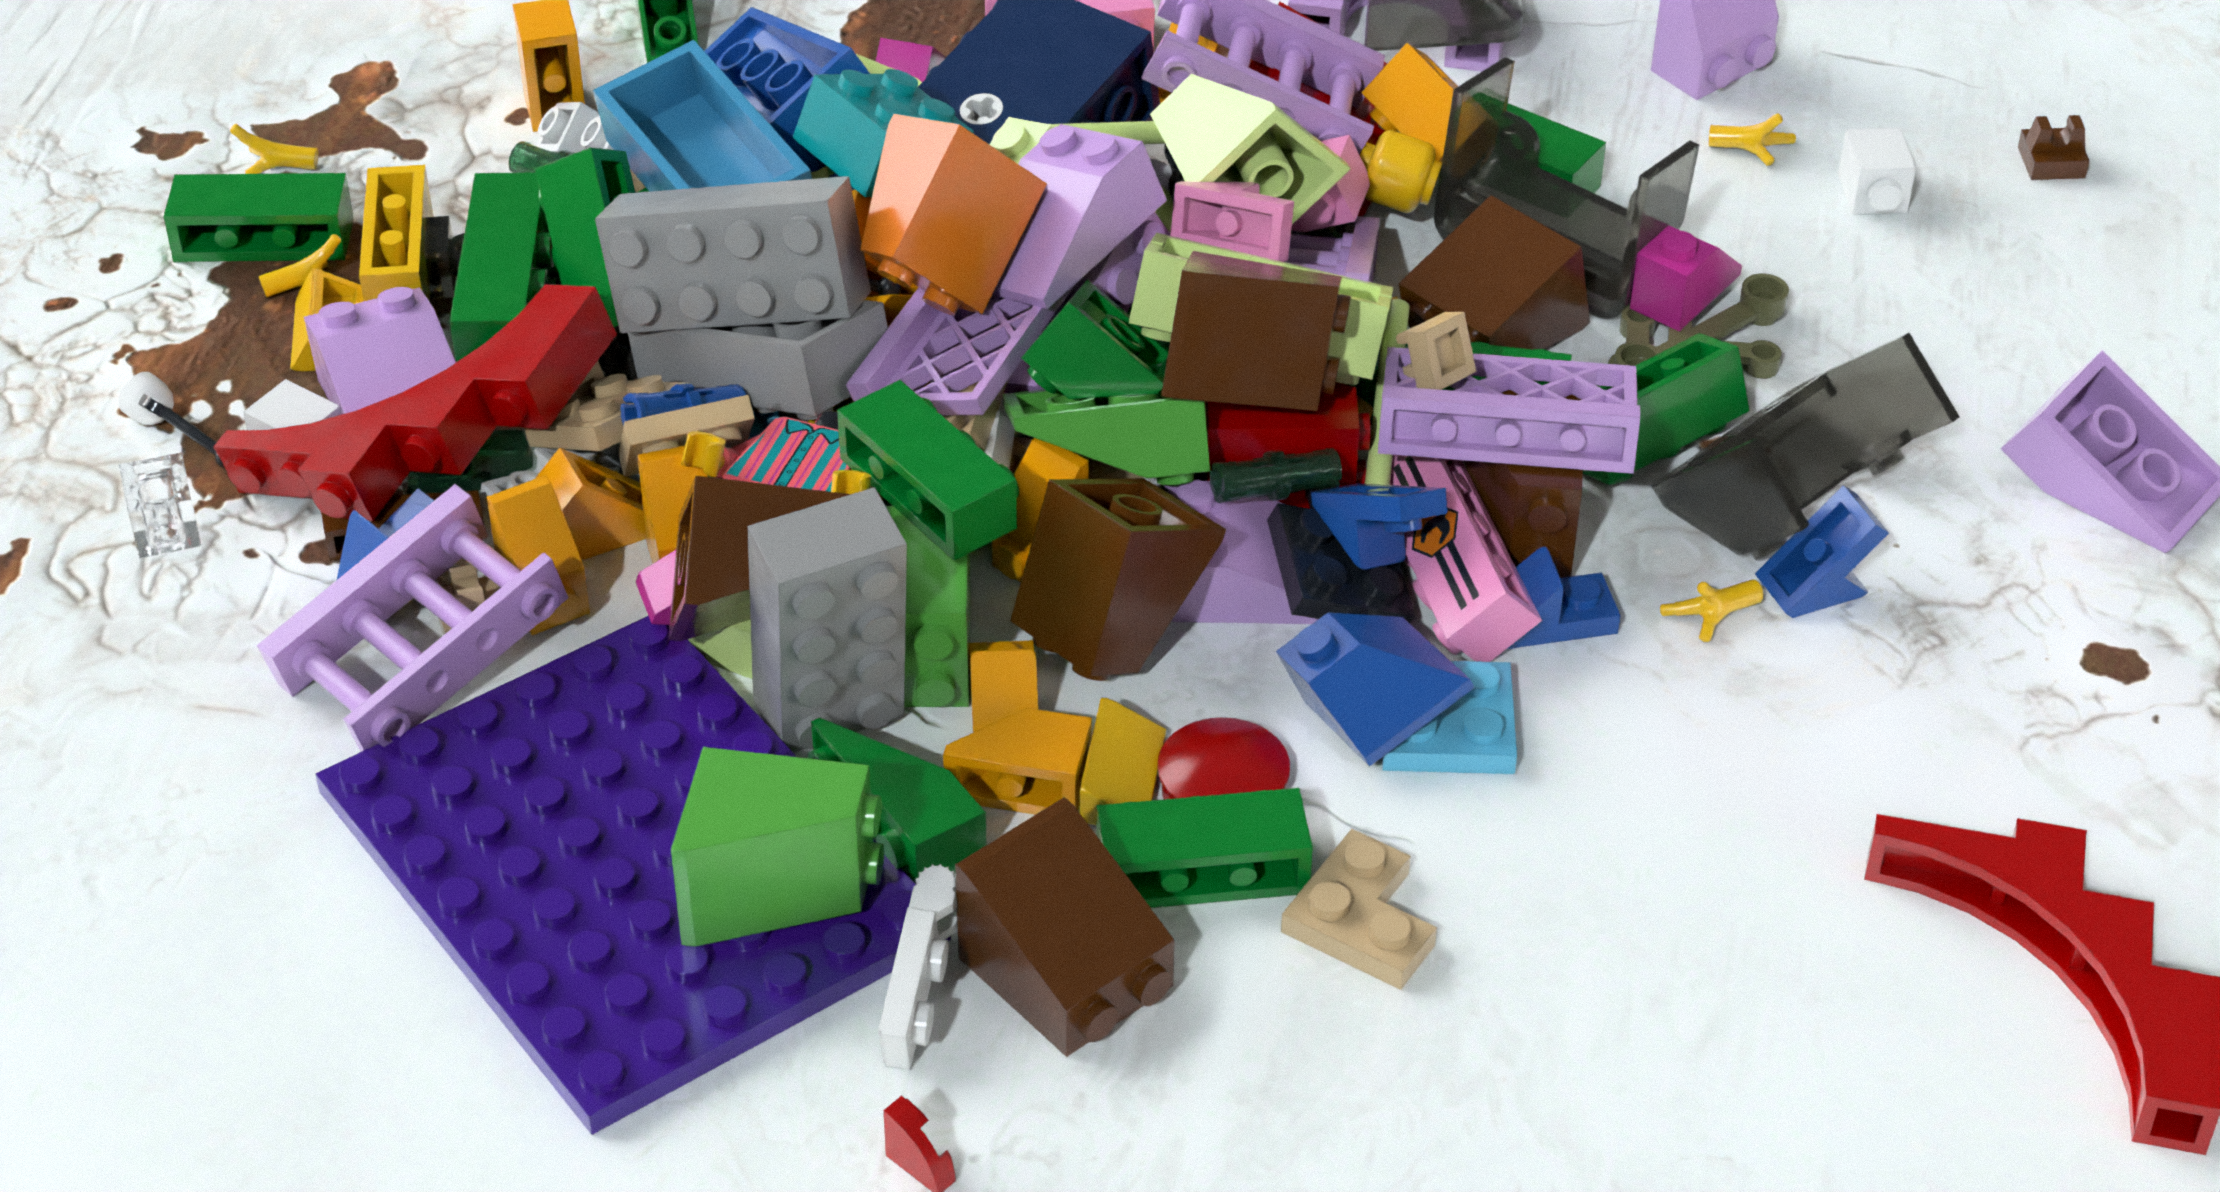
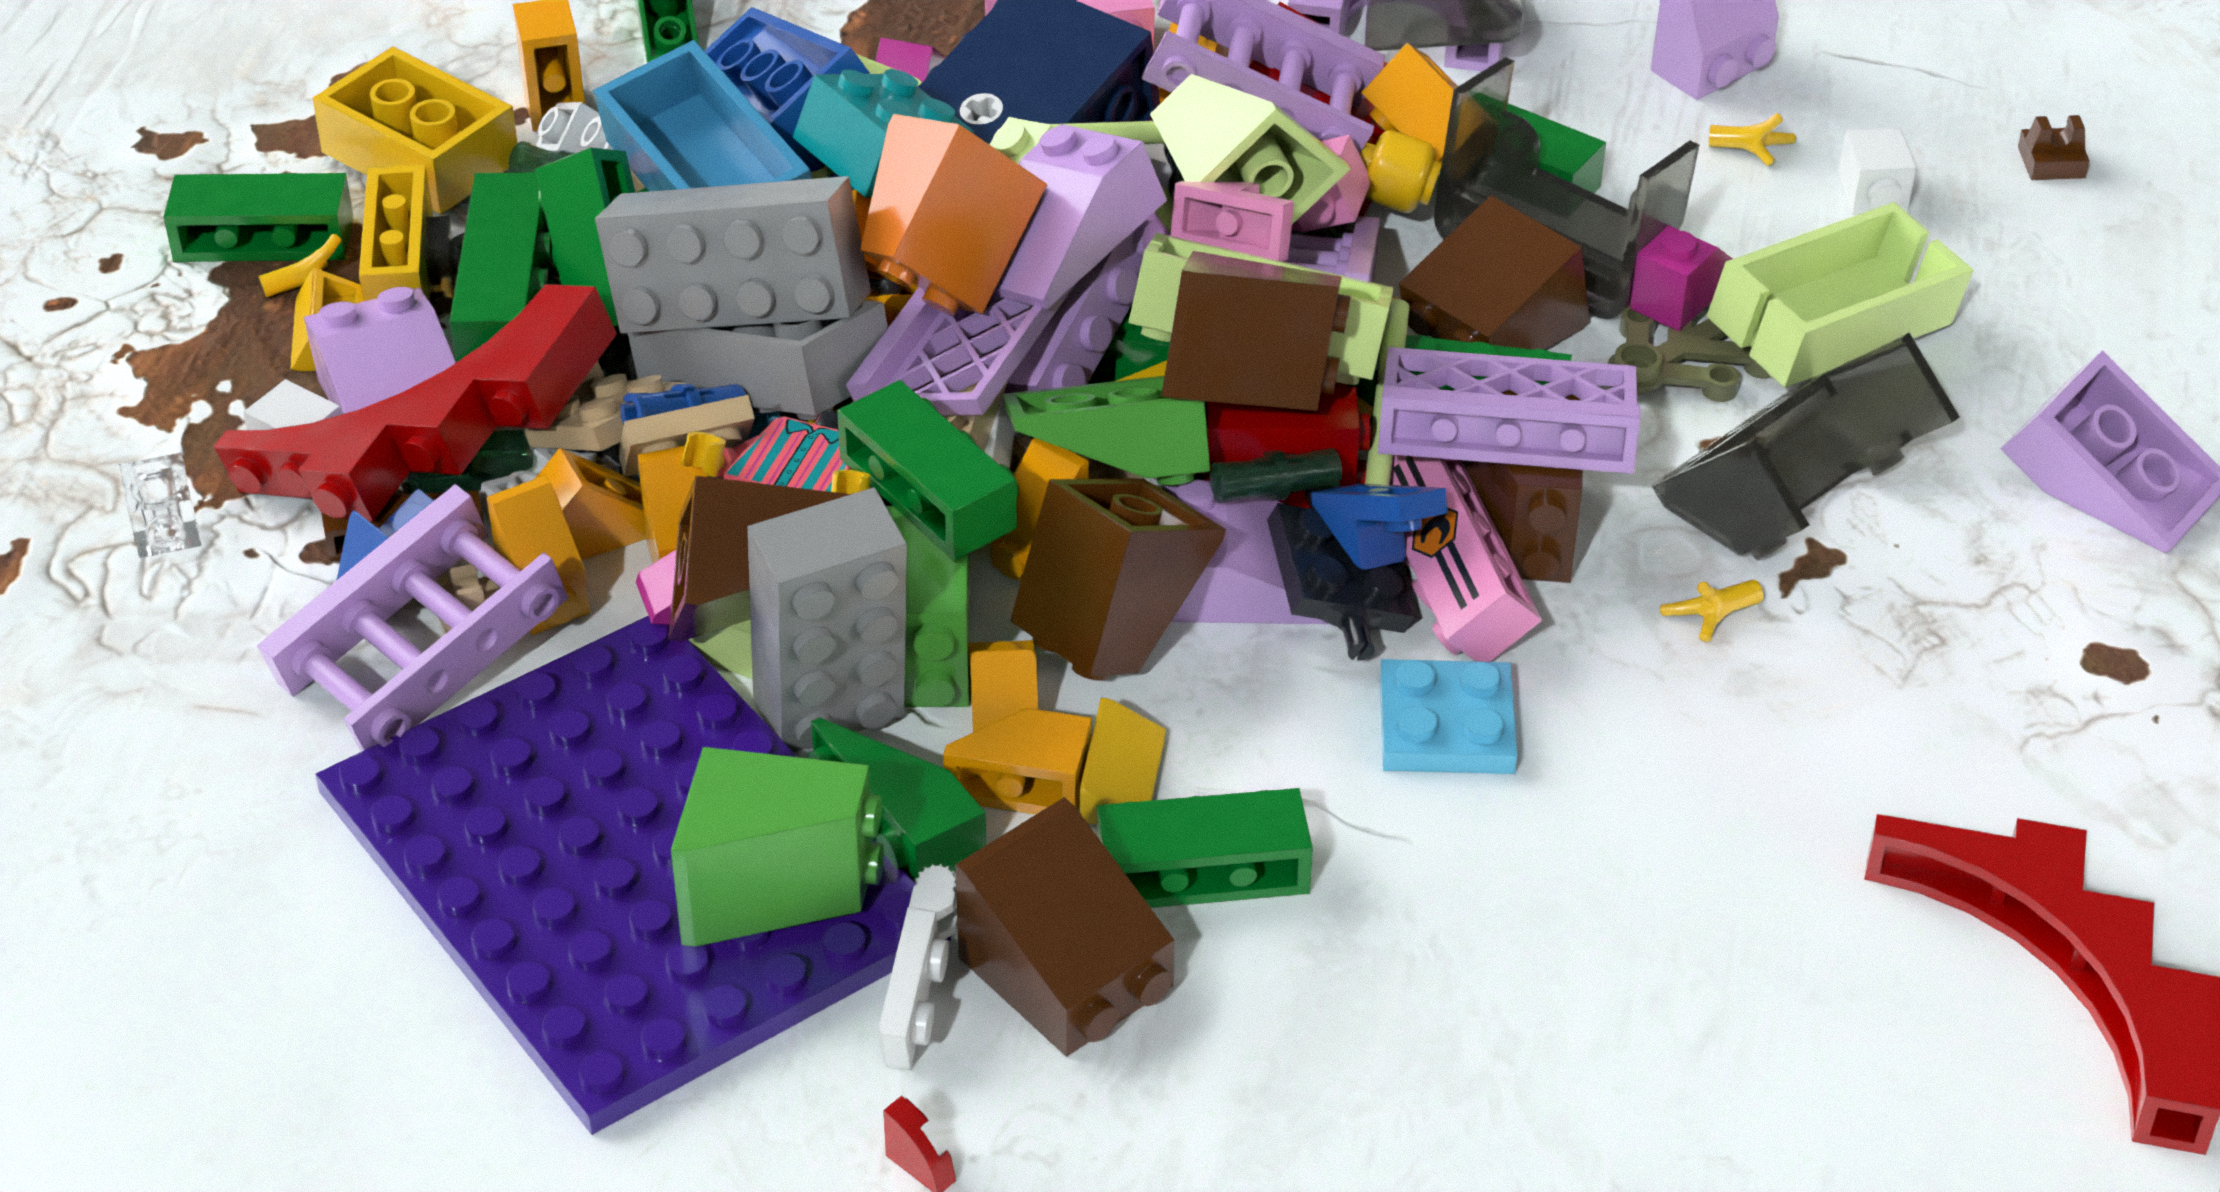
white hinge [118,372,225,469] -> none
yellow bar [230,124,319,174] -> none
green slope [1021,279,1169,399] -> none
red dish [1157,717,1290,799] -> none
blue slope [1276,613,1475,767] -> none
tan plate [1281,828,1437,990] -> none
tan tile [1396,312,1476,390] -> none
blue slope [1507,546,1621,649] -> none
green brick [1583,333,1750,485] -> none
blue slope [1755,485,1889,618] -> none
none -> yellow brick [312,46,520,214]
none -> yellowish green piece [1706,202,1974,388]

